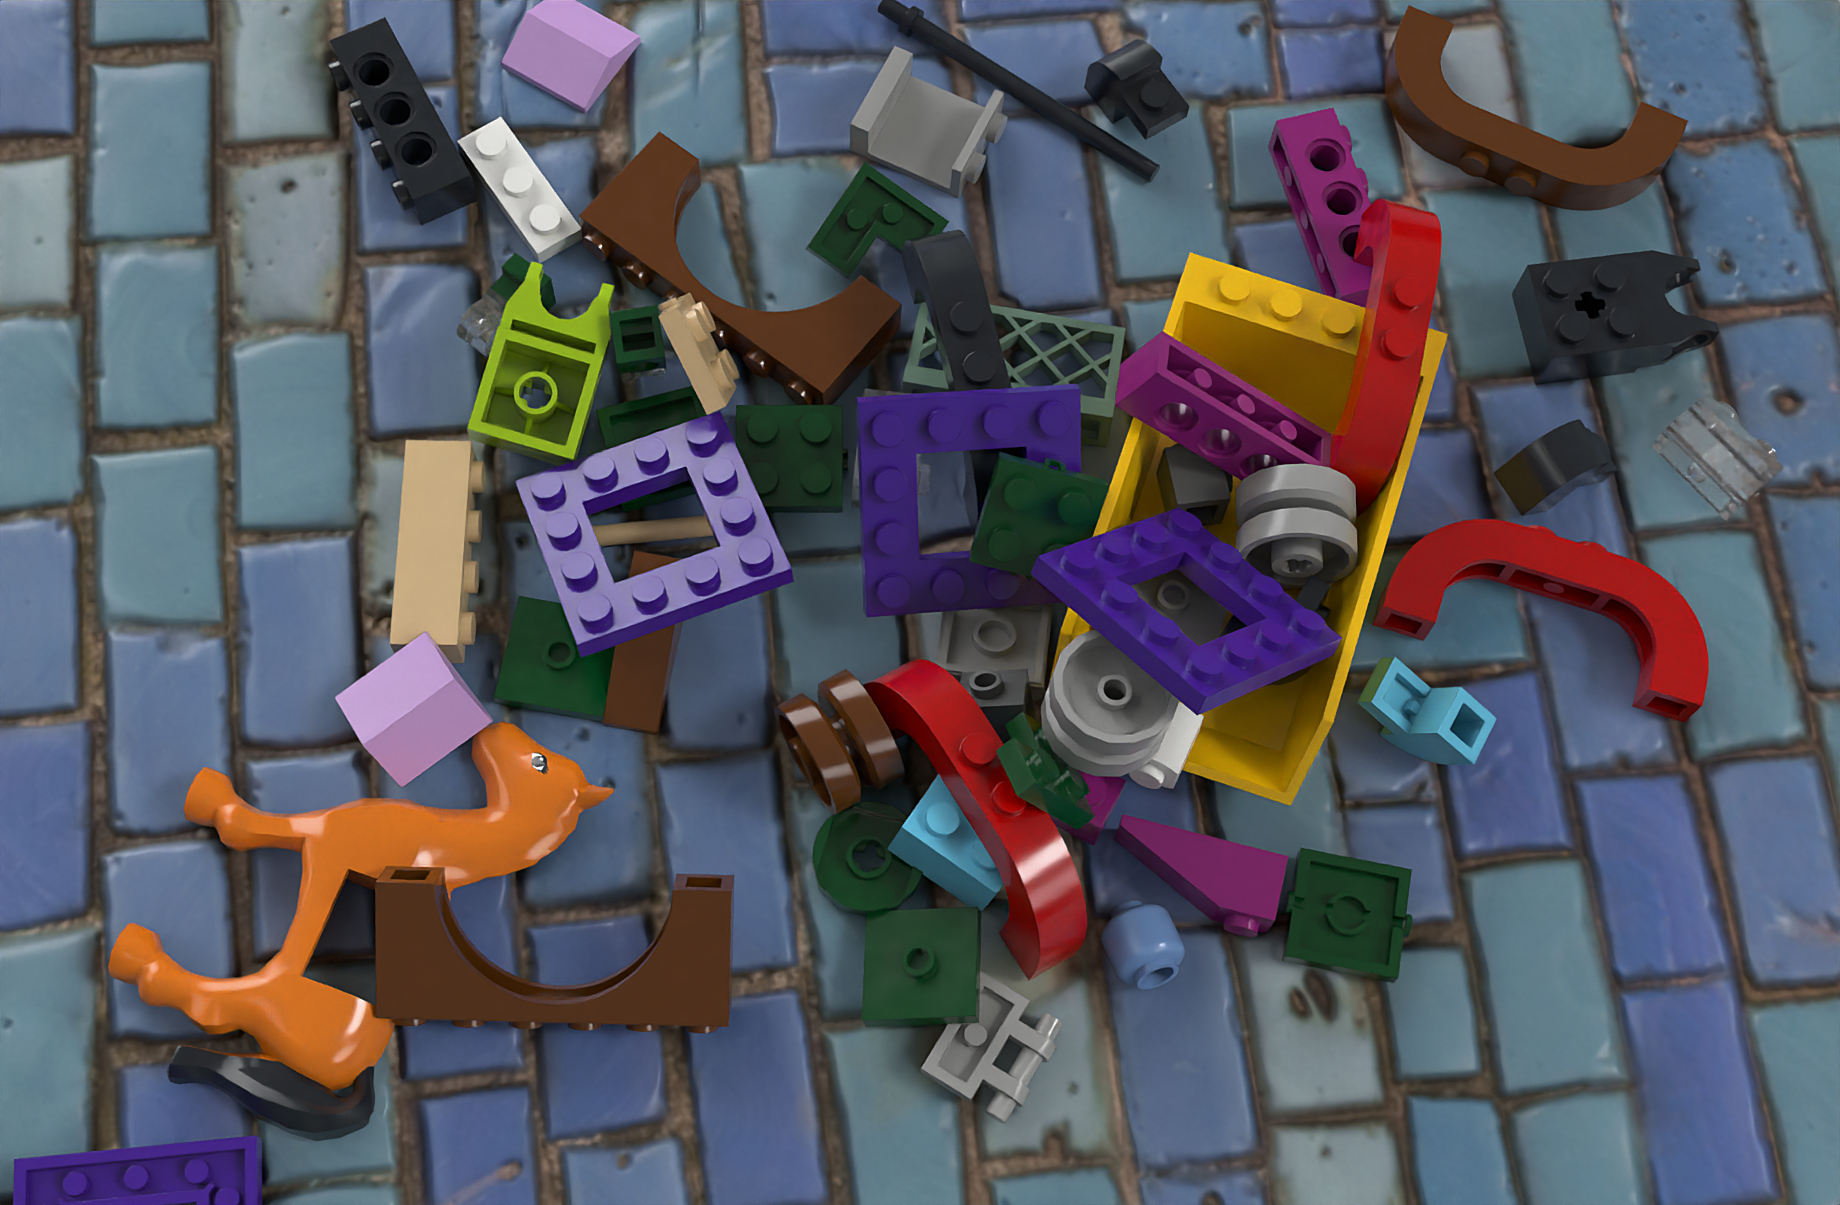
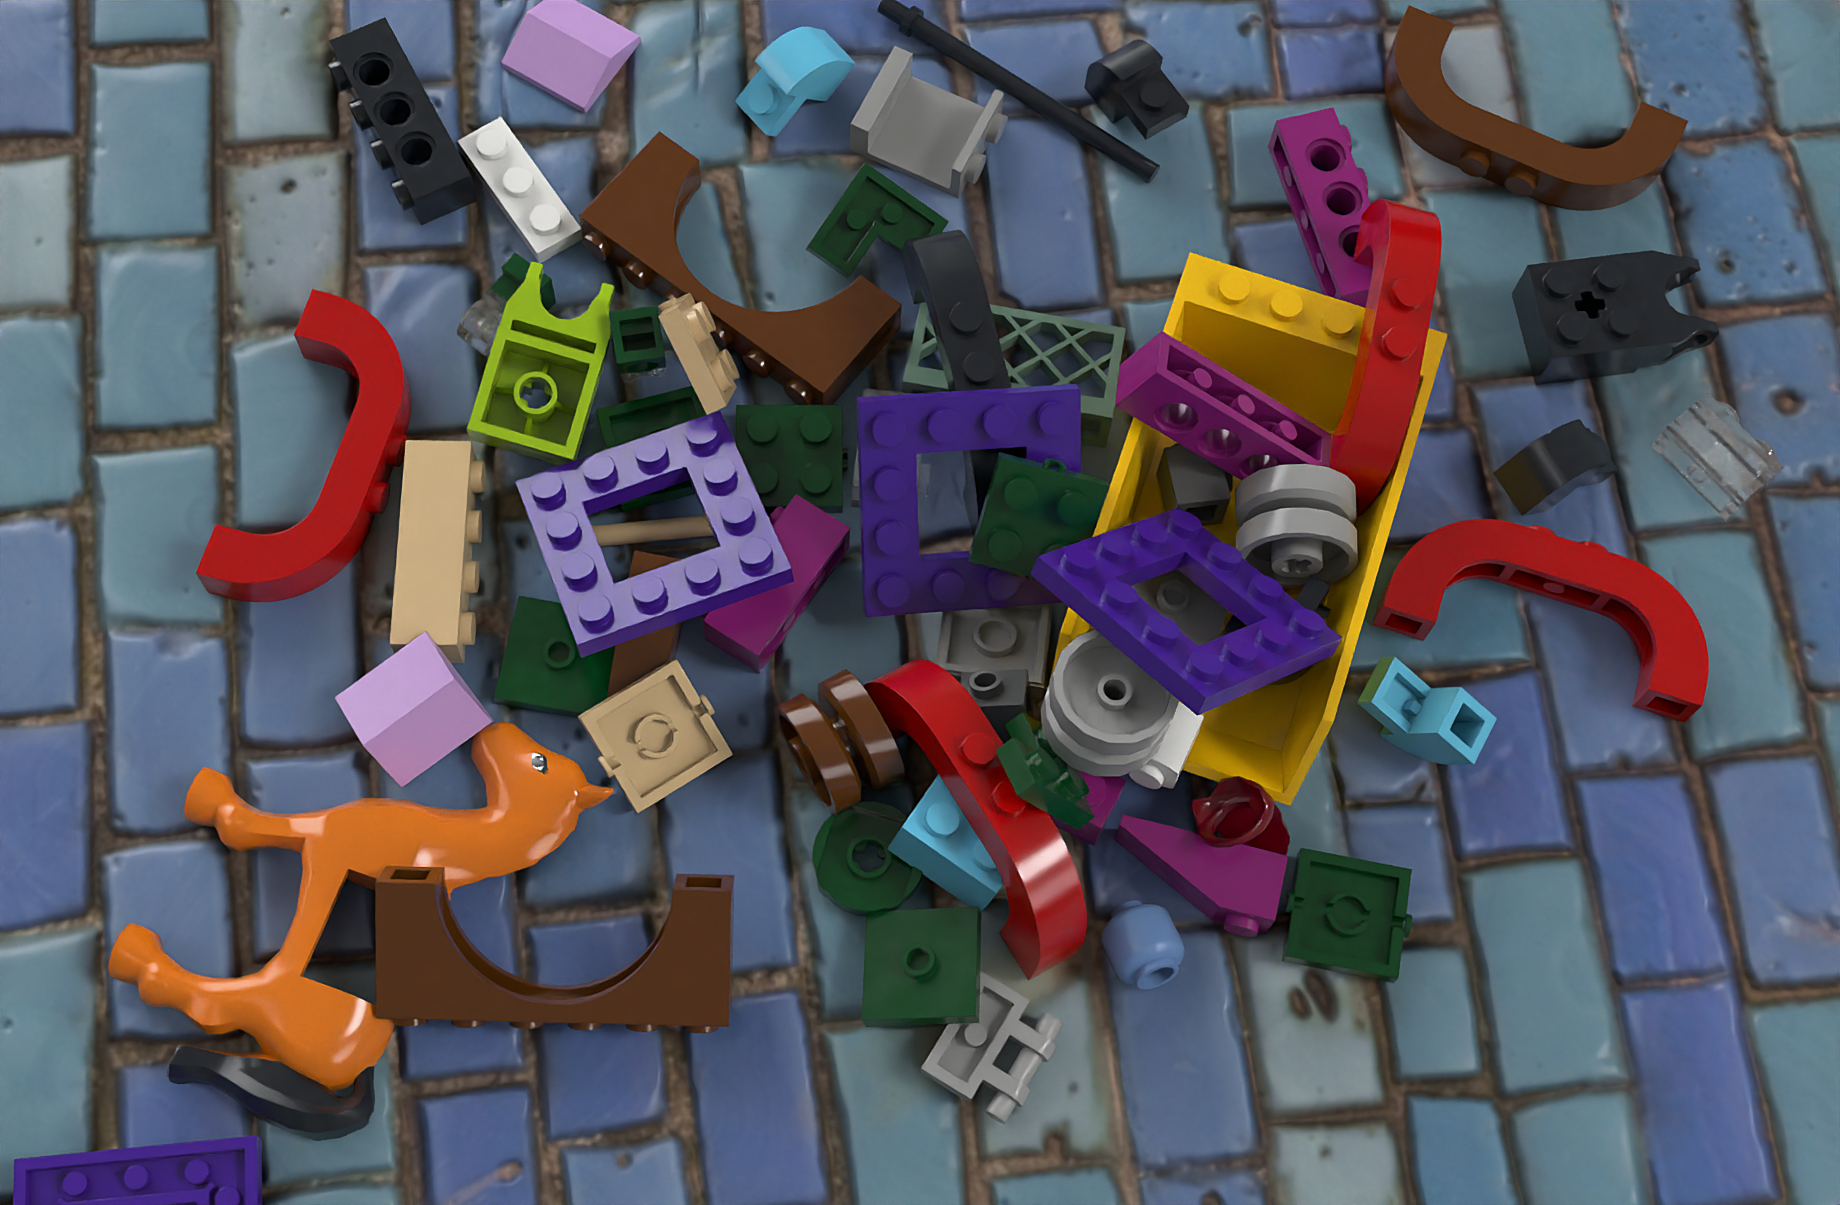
none -> red arch [196,289,412,603]
none -> tan plate [577,658,733,813]
none -> magenta brick [701,494,850,674]
none -> medium azure brick [735,27,856,137]
none -> dark red piece [1191,776,1290,855]

